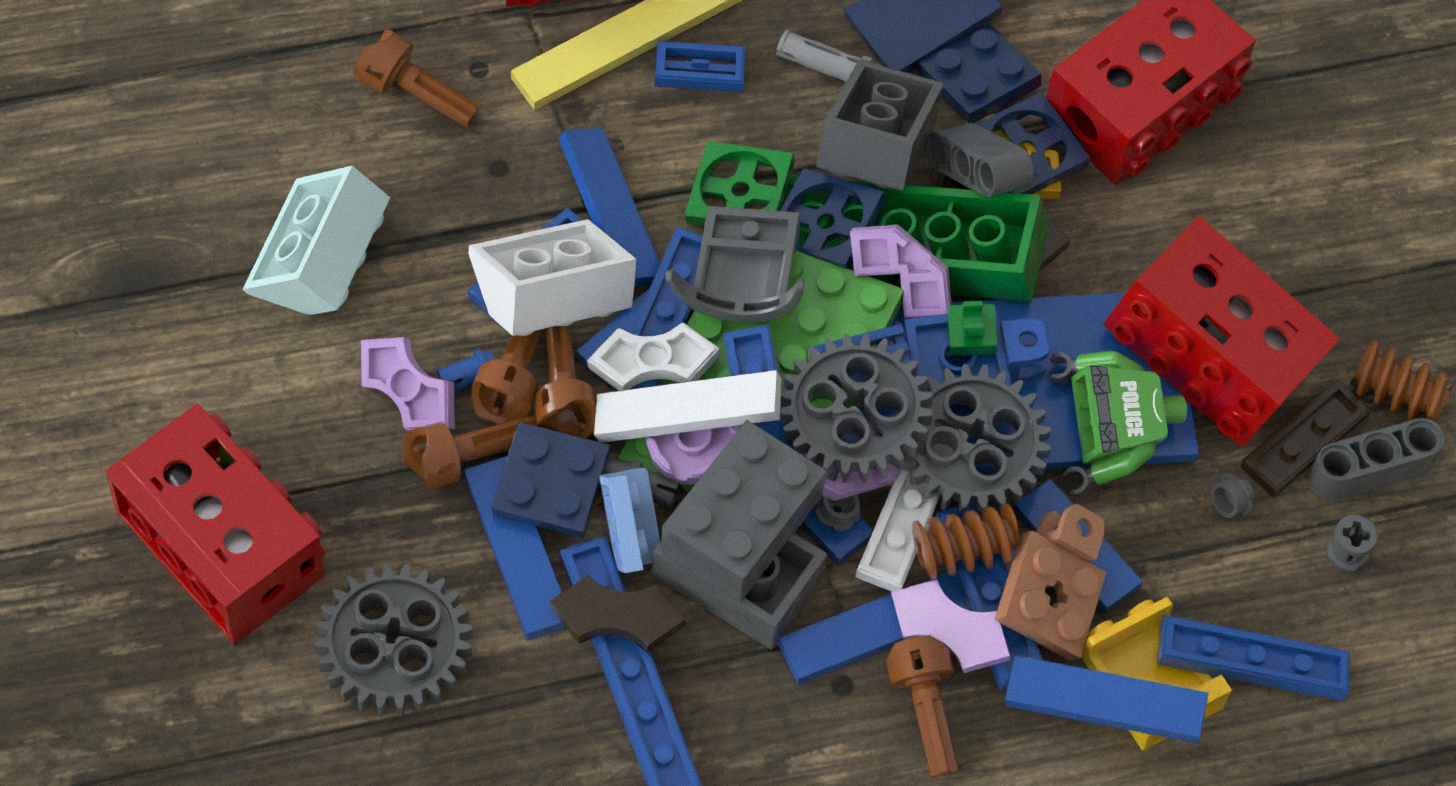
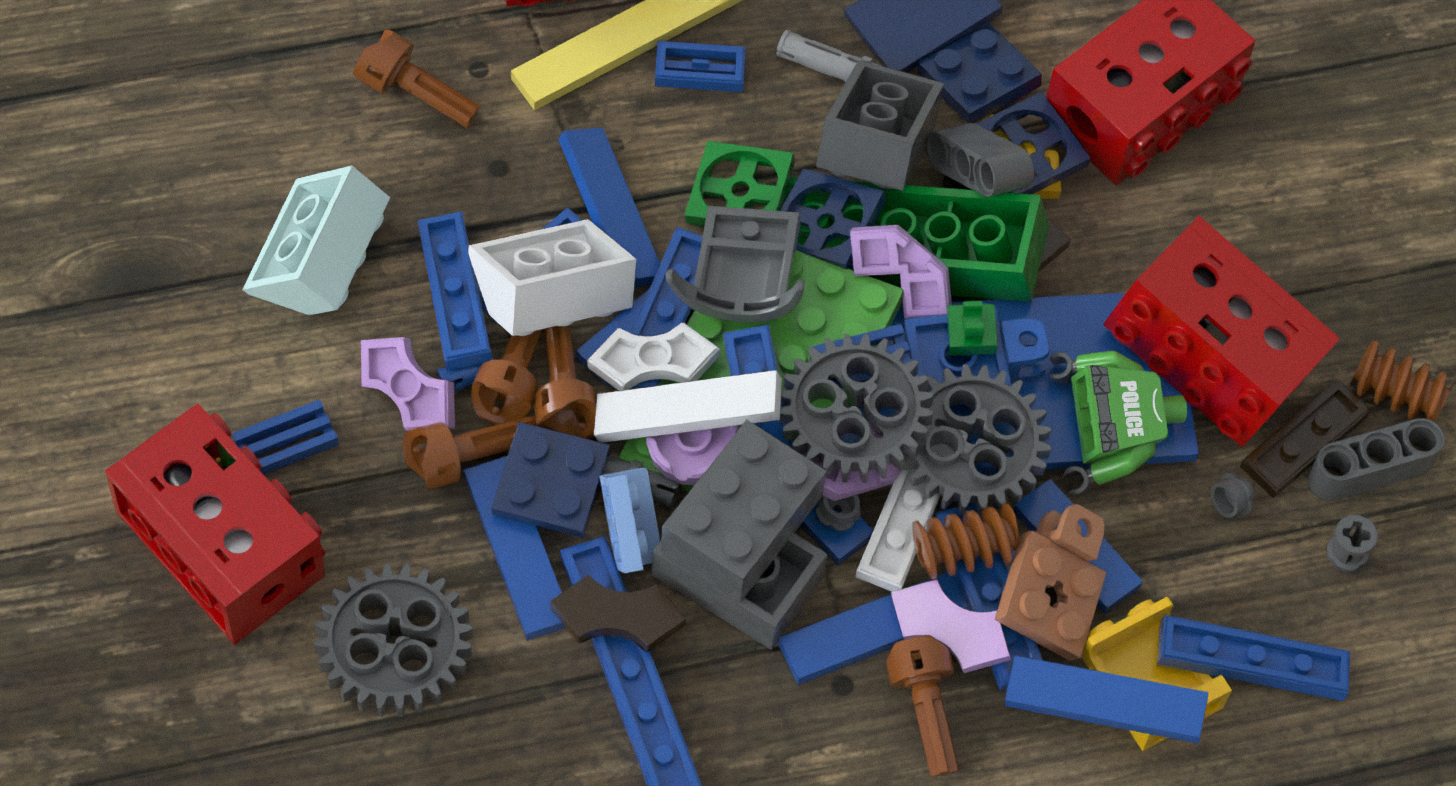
none -> blue tile [232,399,339,474]
none -> blue tile [417,211,492,371]

